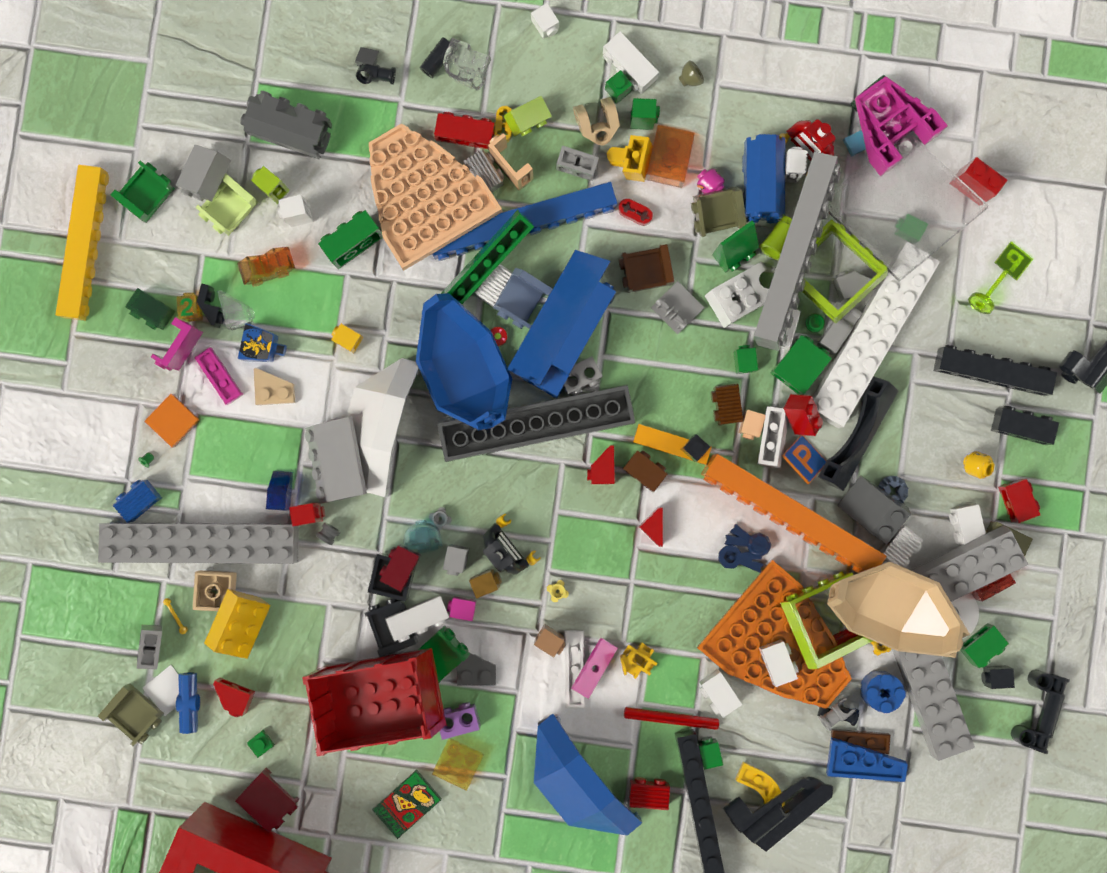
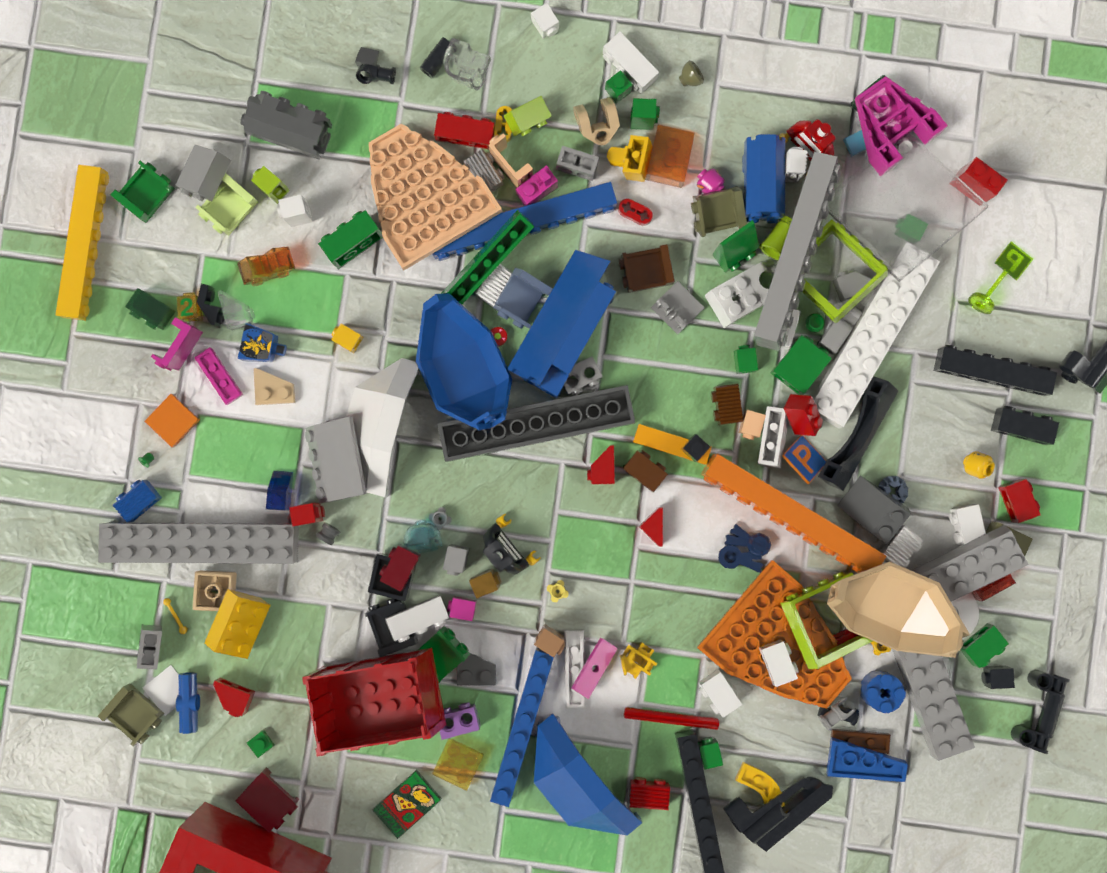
none -> blue brick [490,647,554,807]
none -> dark pink hinge [516,166,558,206]

